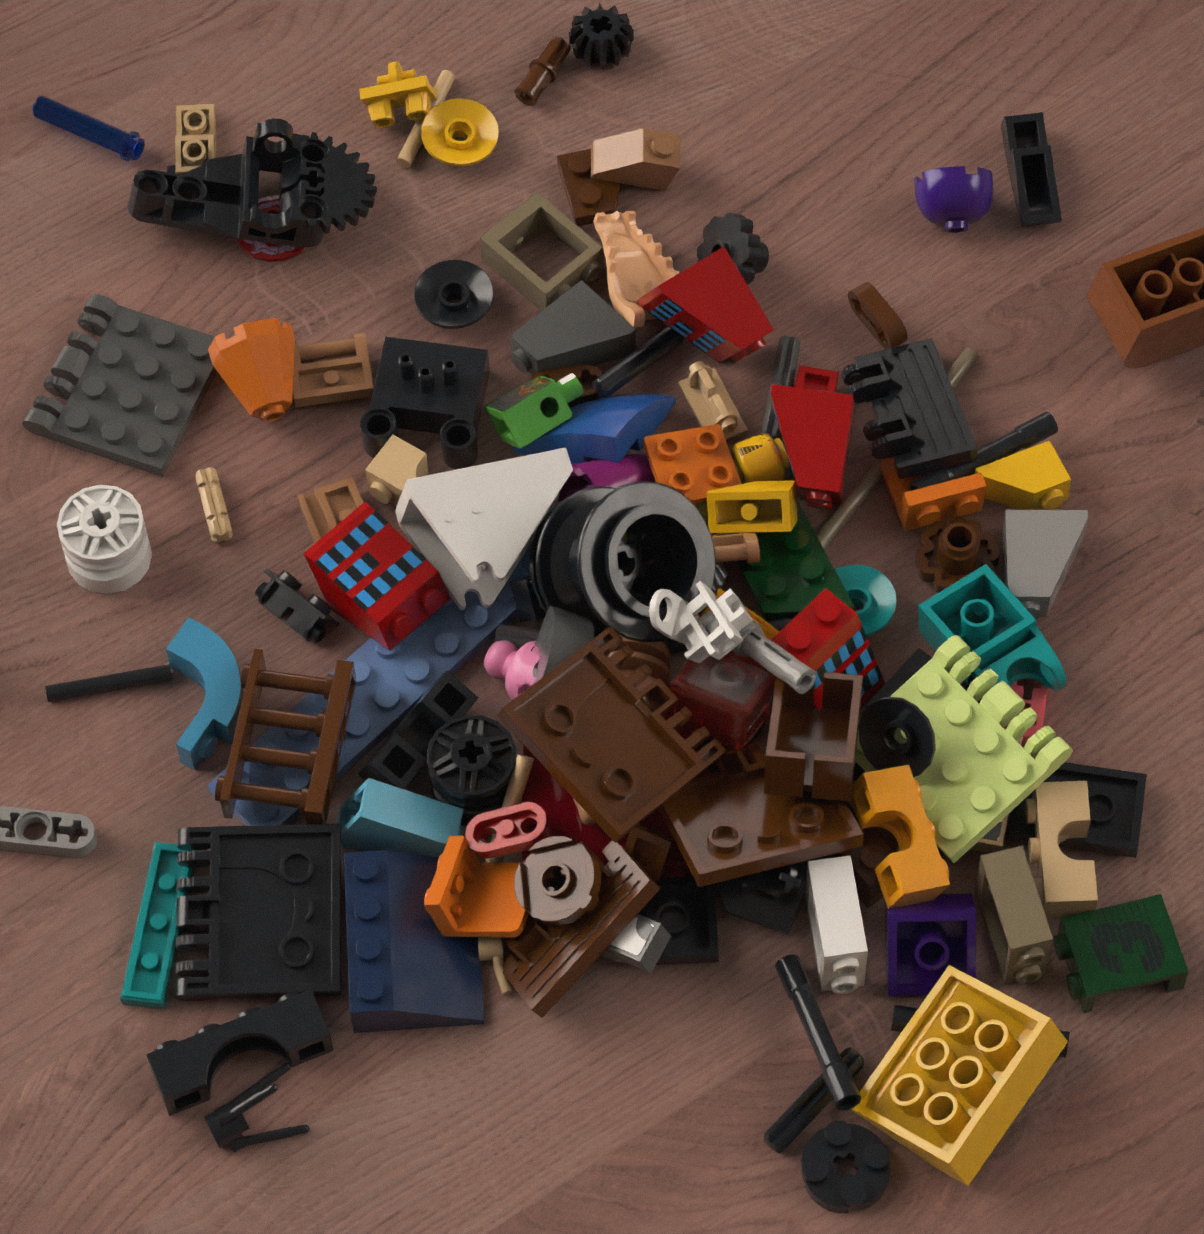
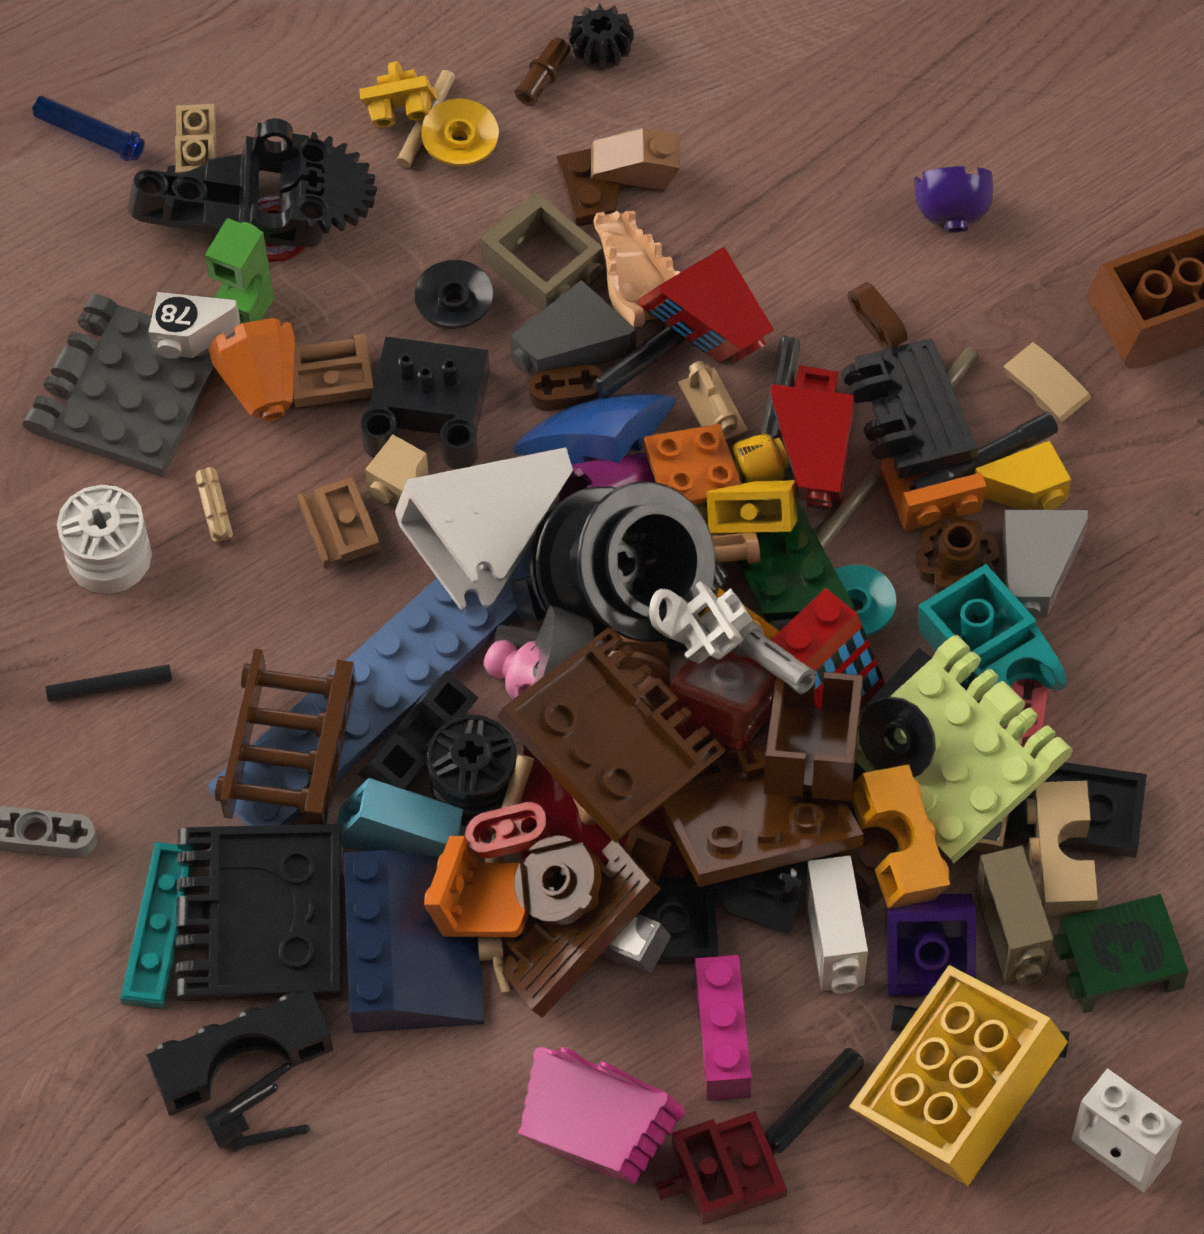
dark azure arch [166,617,244,770] -> none
black hinge [255,569,340,643] -> none
red slope [303,502,451,651] -> none
bright green torso [483,373,584,449] -> none
black plant [697,213,769,285] -> none
black piece [775,954,861,1111] -> none
black plate [801,1121,890,1213] -> none
black slope [1001,112,1062,227] -> none
none -> white slope [148,292,240,359]
none -> bright green arch [205,218,274,324]
none -> dark pink piece [518,1047,686,1184]
none -> dark red plate [655,1111,787,1225]
none -> dark pink arch [695,955,751,1101]
none -> tan slope [1003,342,1091,423]
none -> white window [1071,1068,1182,1193]

